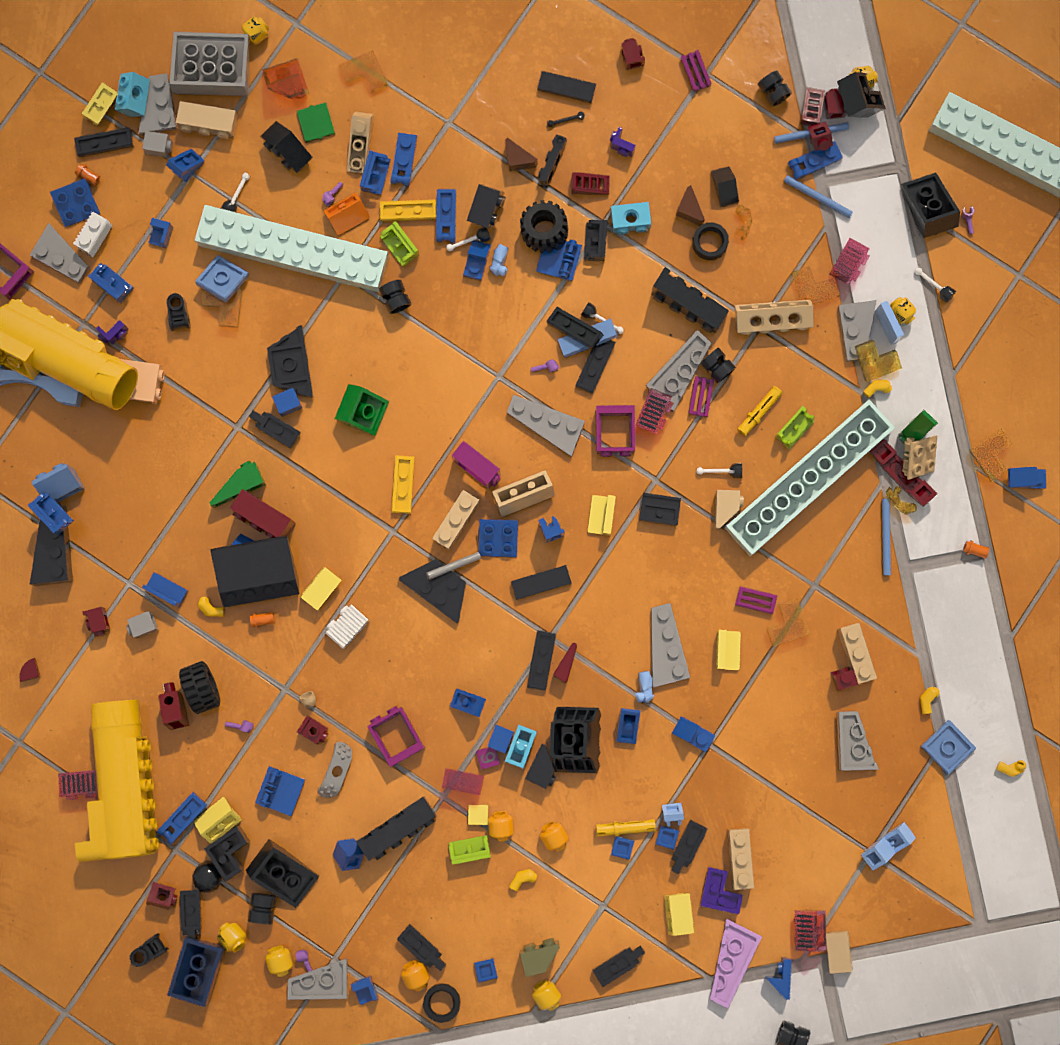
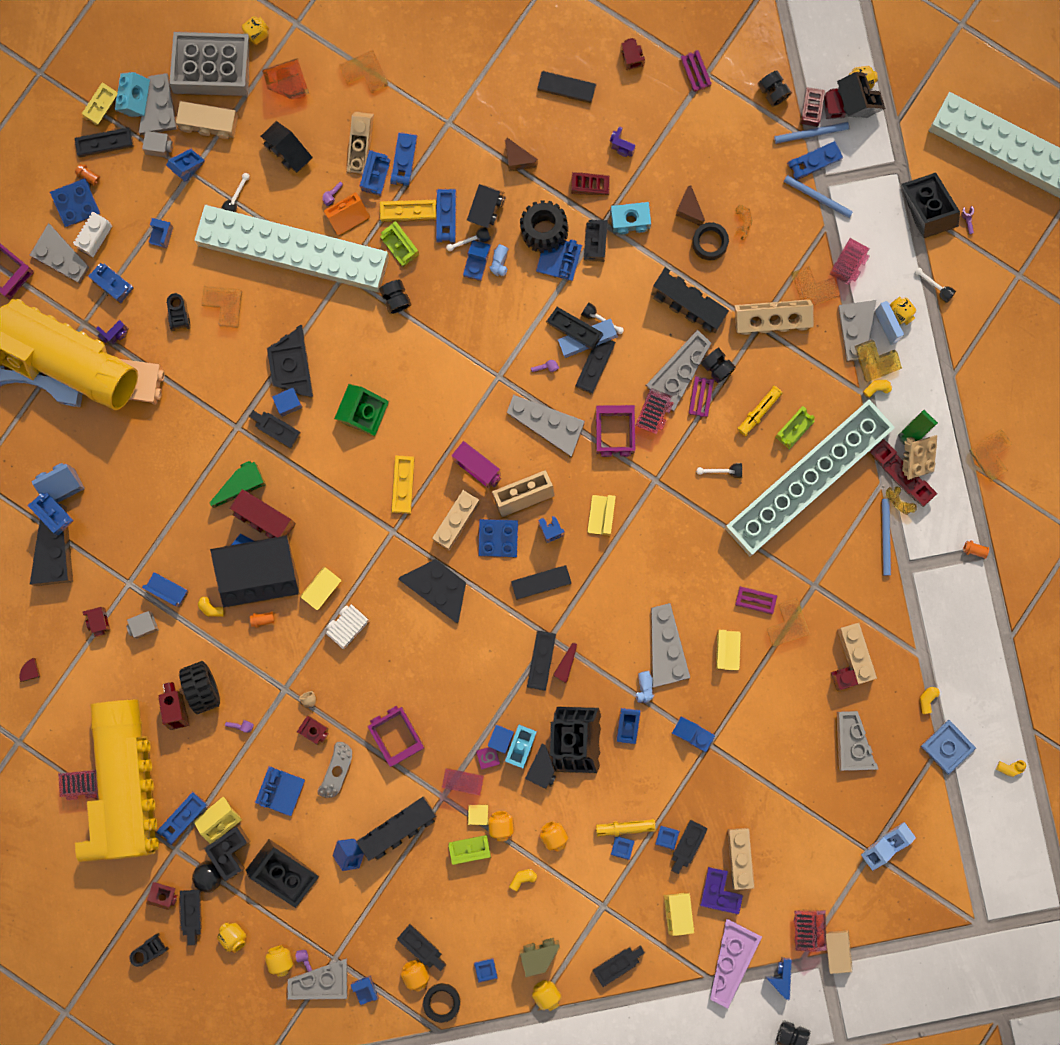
dark blue slope [167,937,225,1007] -> none
medium blue tile [195,255,249,303] -> none
black wheel [247,893,277,924] -> none
green piece [297,102,335,142] -> none
light grey bar [426,552,481,580] -> none
blue slope [450,688,486,717] -> none
black hinge [538,134,567,188] -> none
black hinge [547,111,585,127] -> none
black plate [639,493,681,526] -> none
light blue tile [662,803,684,827] -> none
black slope [711,166,739,207] -> none
tan slope [715,490,744,530] -> none
dark red brick [808,122,833,151] -> none
blue slope [1008,467,1046,489] -> none

